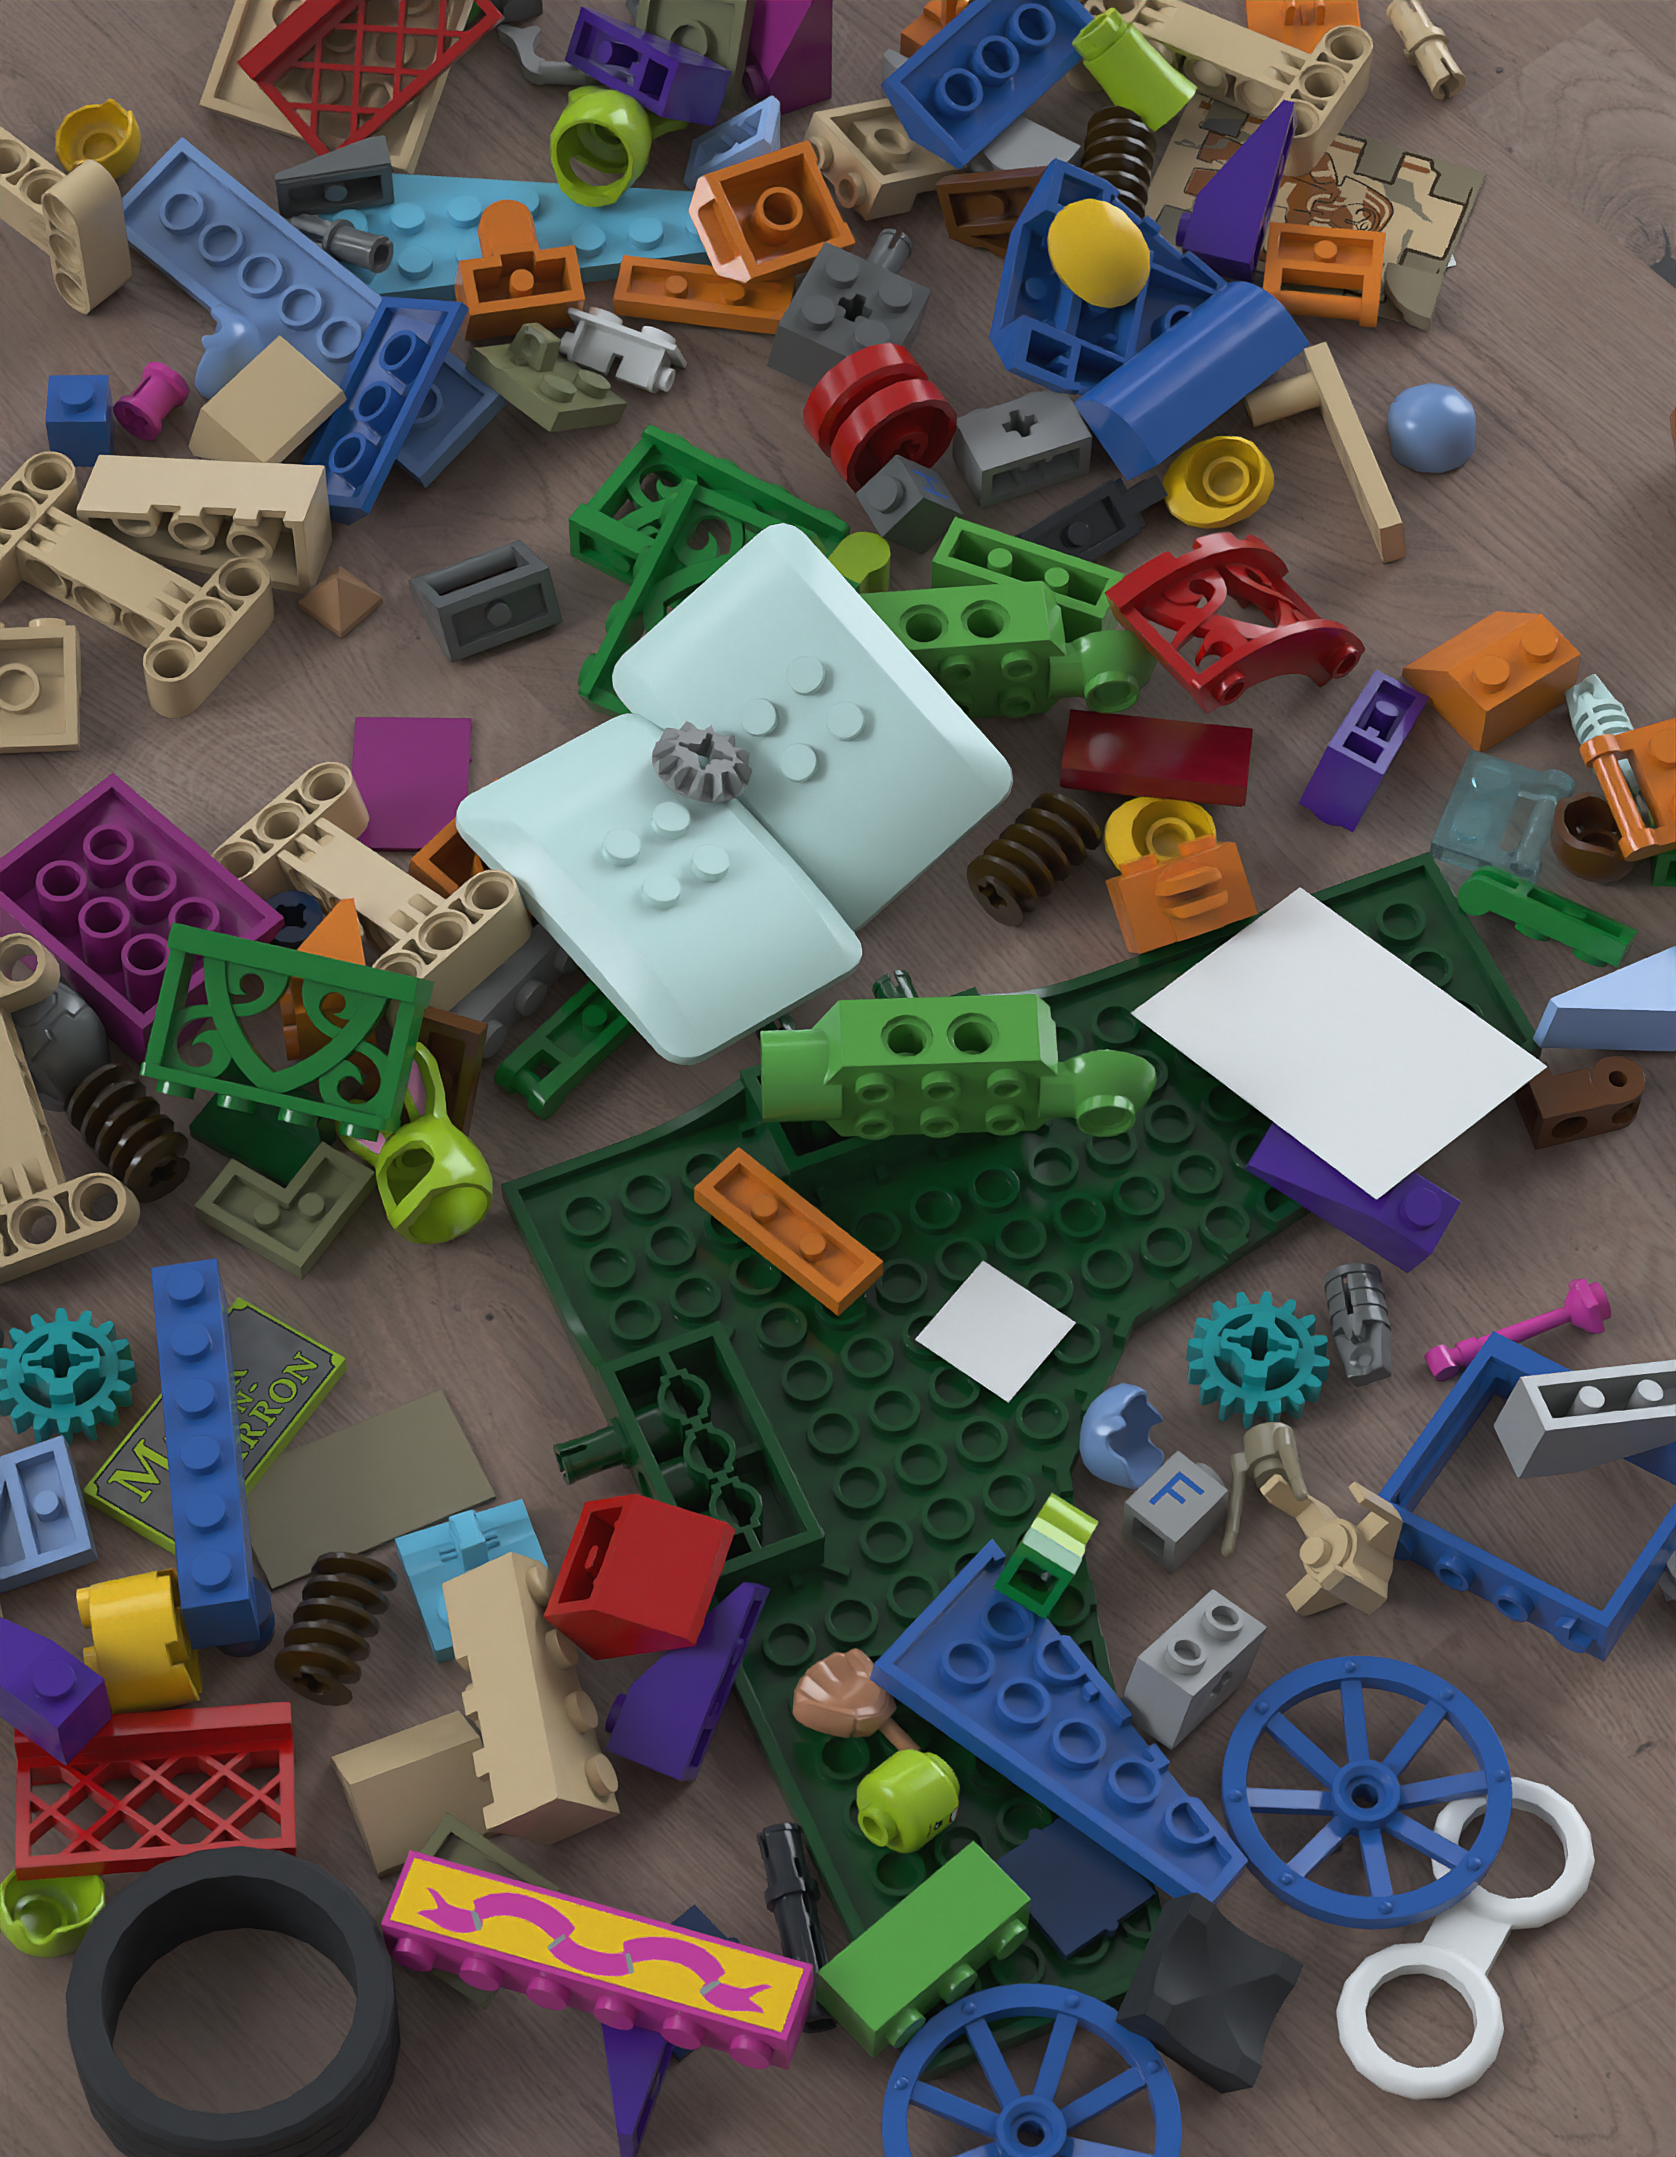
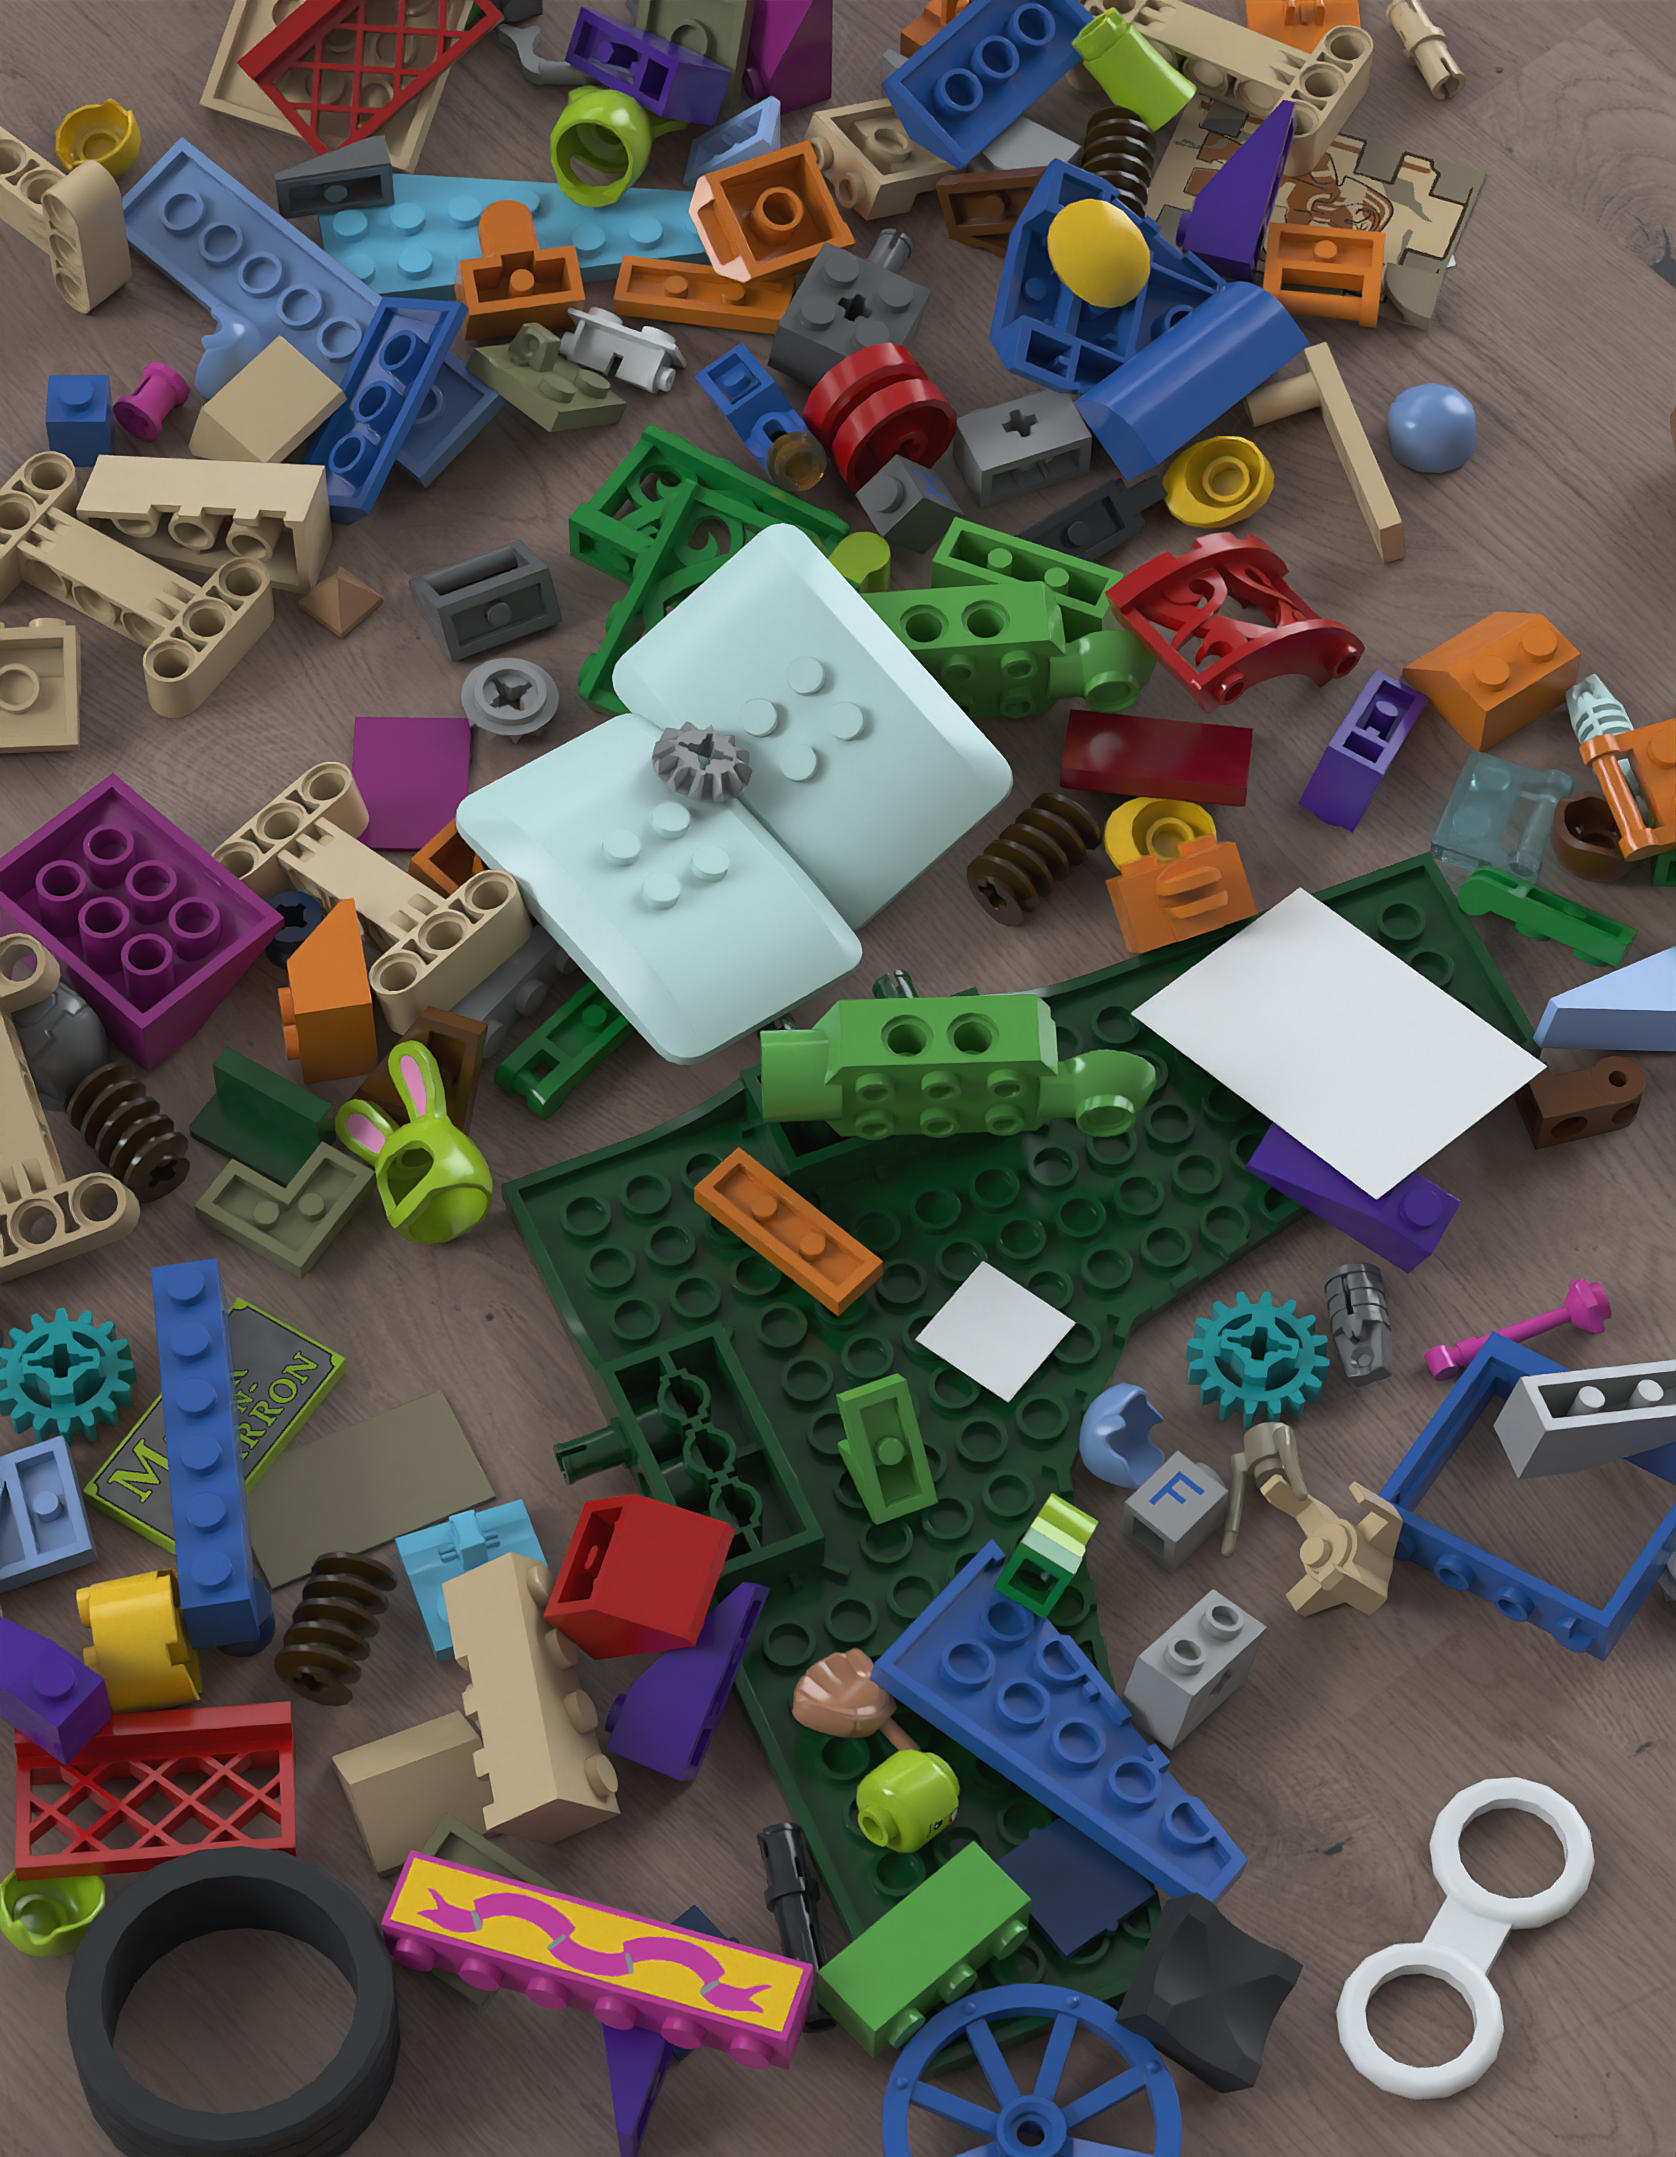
green fence [139,922,434,1142] -> none
dark grey axle [288,213,394,273] -> none
blue wheel [1221,1656,1513,1929] -> none
none -> light grey gear [461,658,559,744]
none -> blue plate [694,342,826,491]
none -> bright green slope [836,1373,938,1525]

